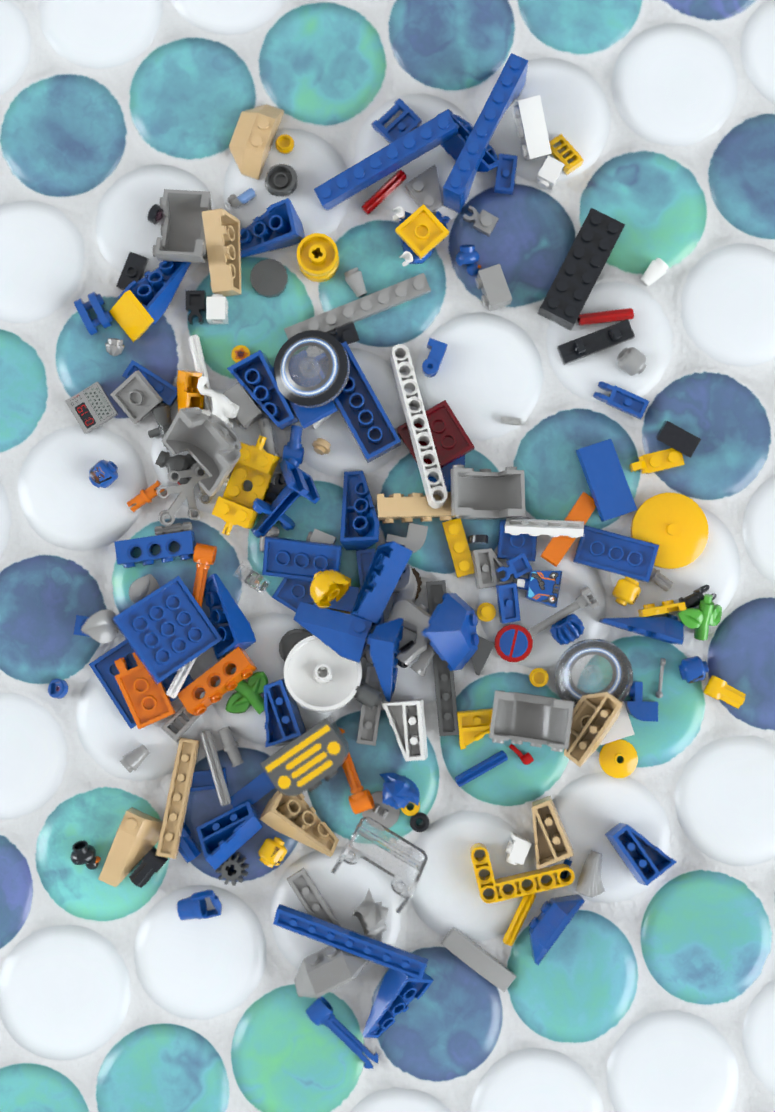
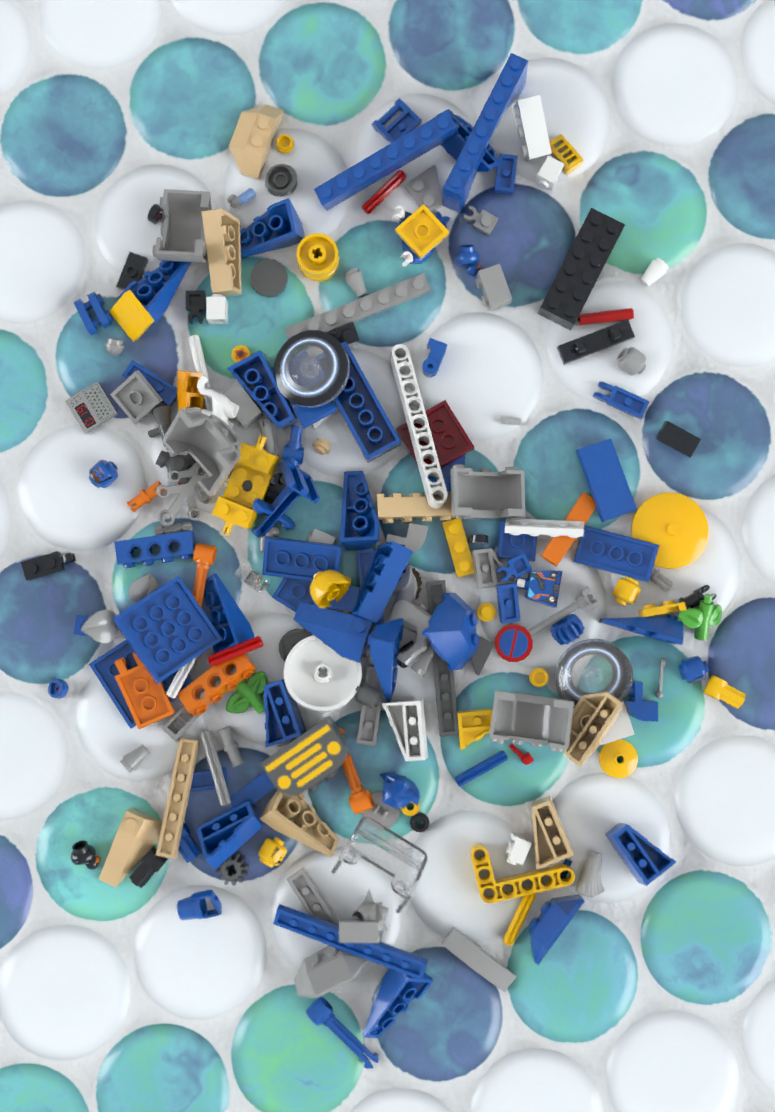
yellow hinge [629,448,685,474] -> none
none -> black plate [21,551,76,581]
none -> red axle [207,636,263,666]
none -> light grey tile [339,921,380,943]

